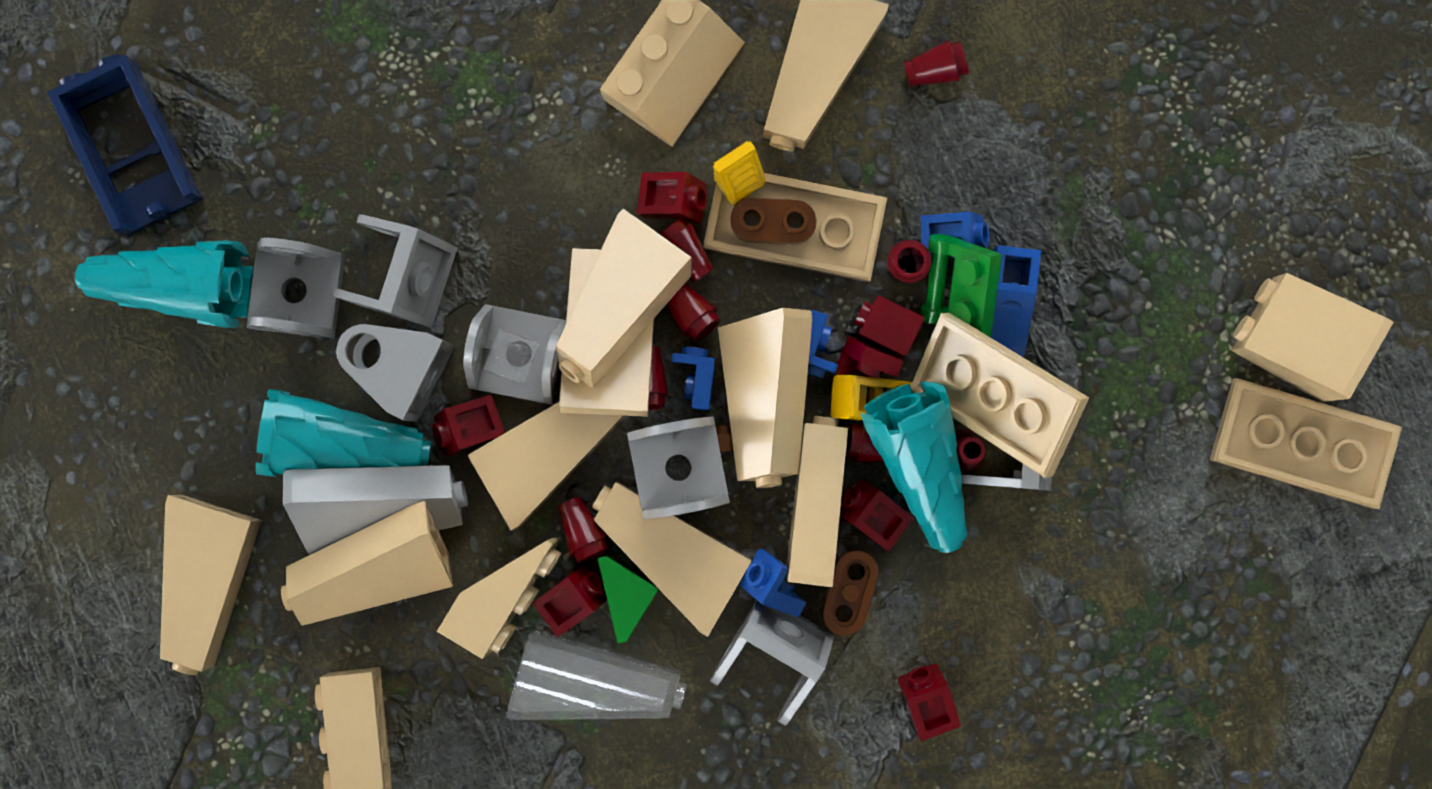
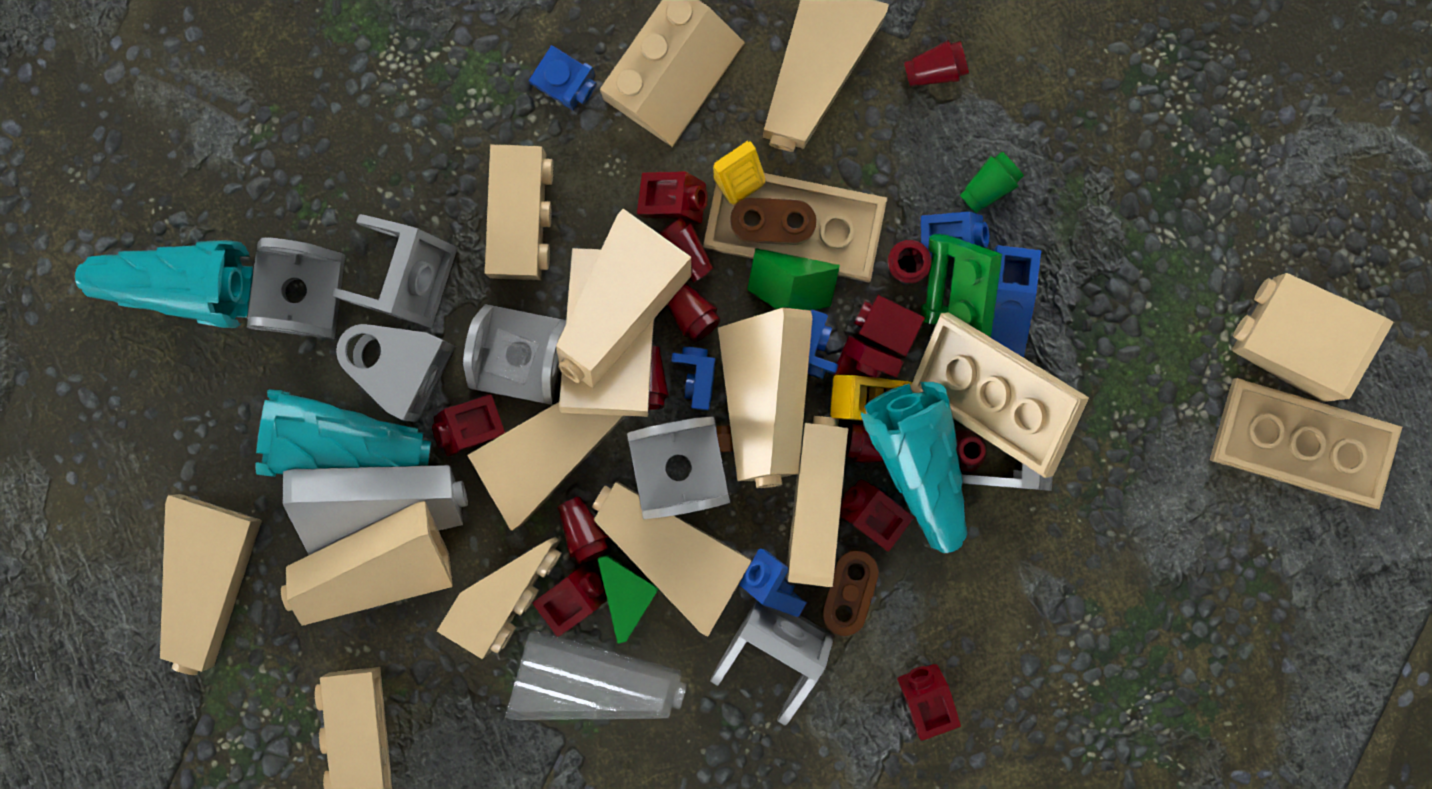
dark blue door [47,54,204,236] -> none
none -> tan brick [485,144,553,280]
none -> blue bracket [529,45,597,111]
none -> green slope [747,248,840,311]
none -> green cone [959,151,1024,214]

